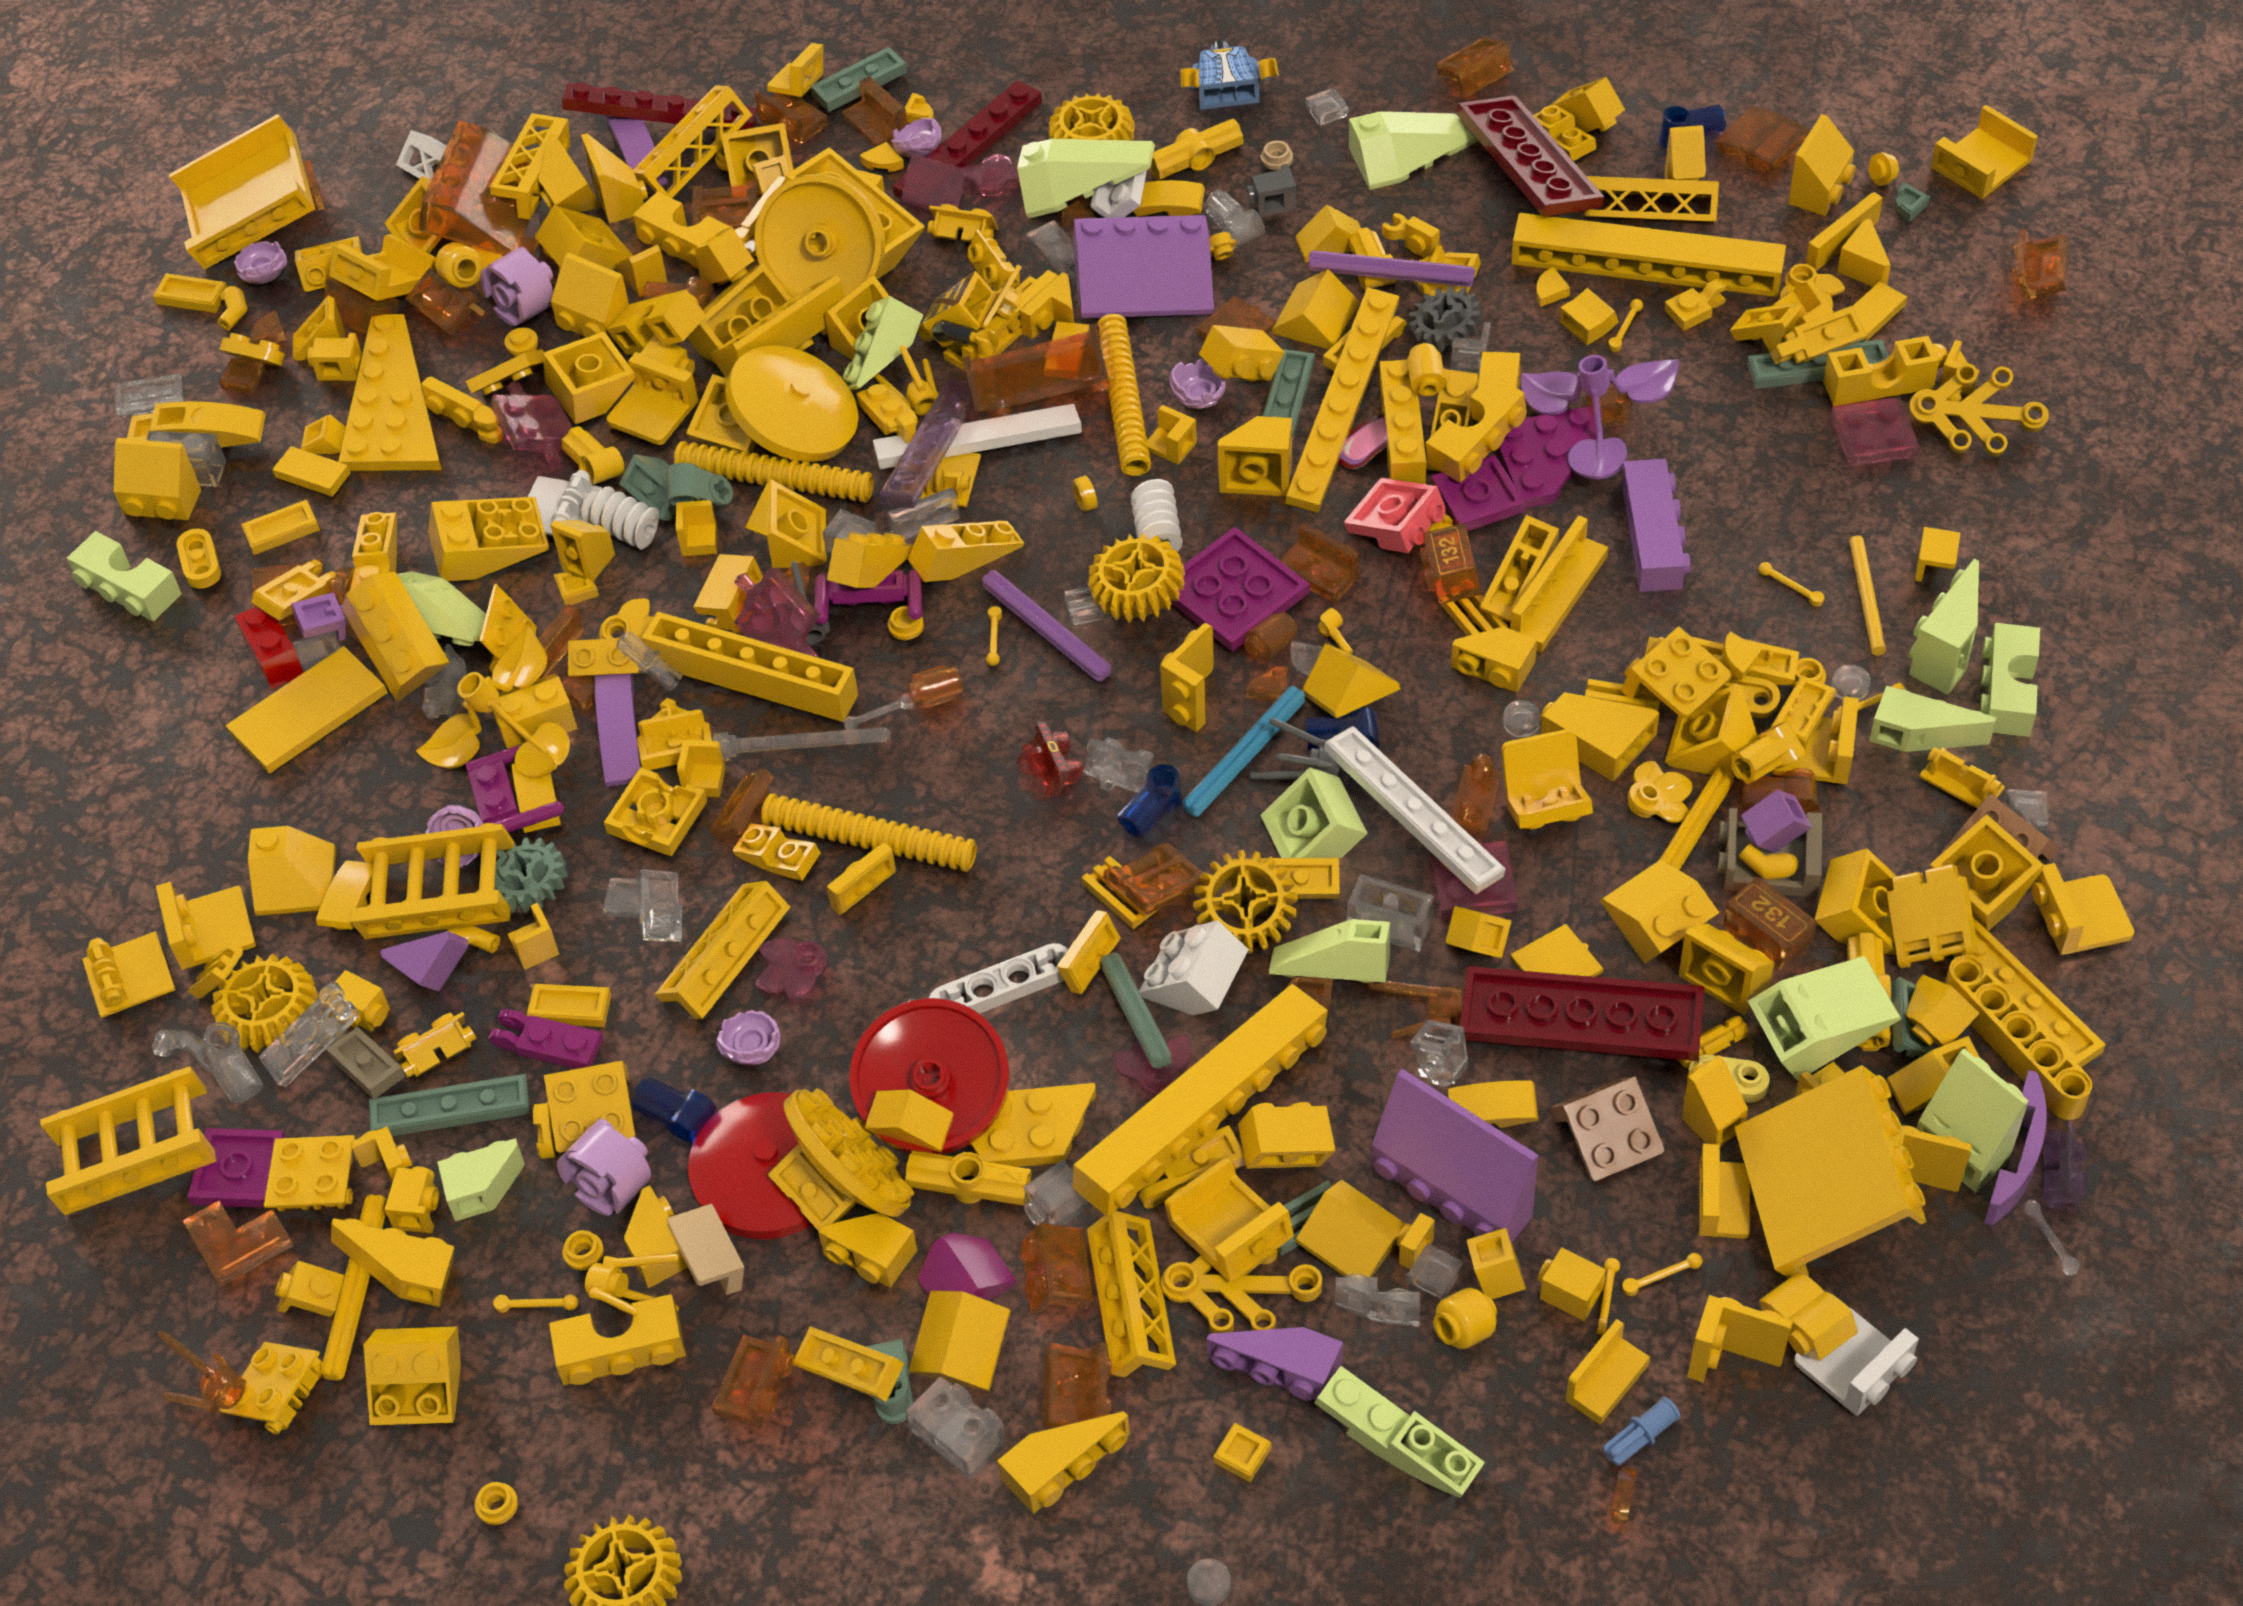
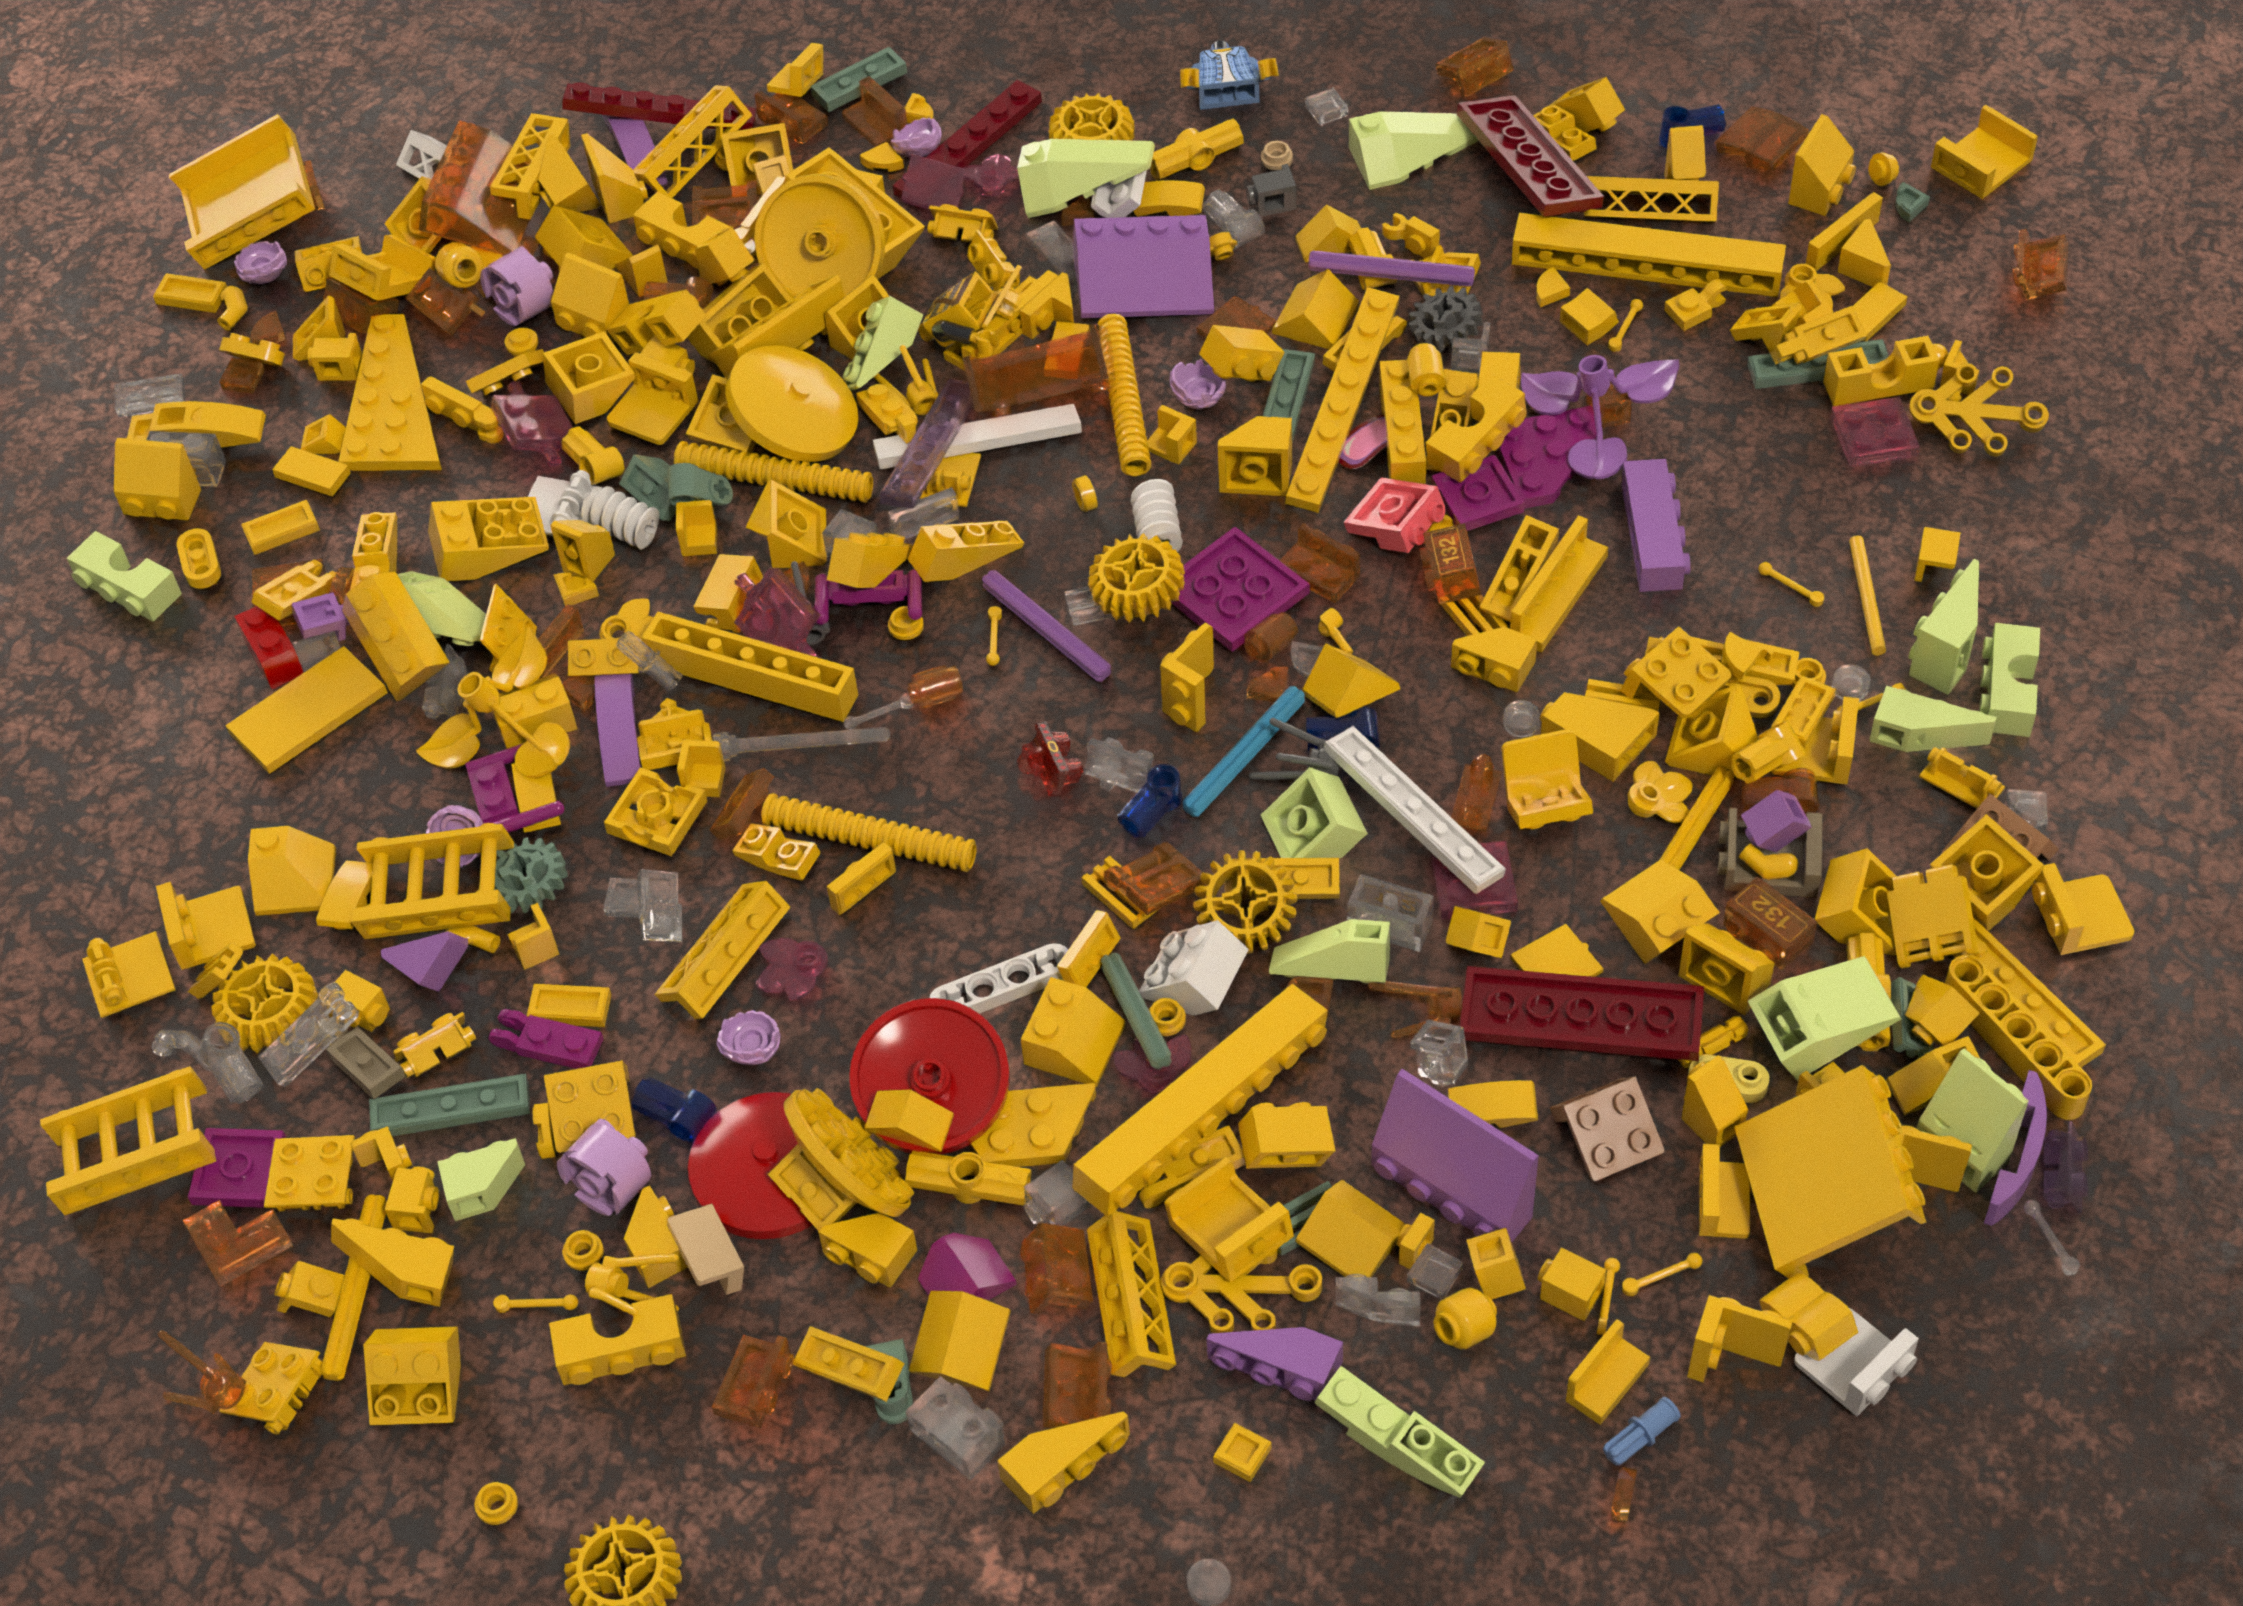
none -> yellow slope [1021,977,1126,1087]
none -> yellow plate [1149,998,1186,1036]

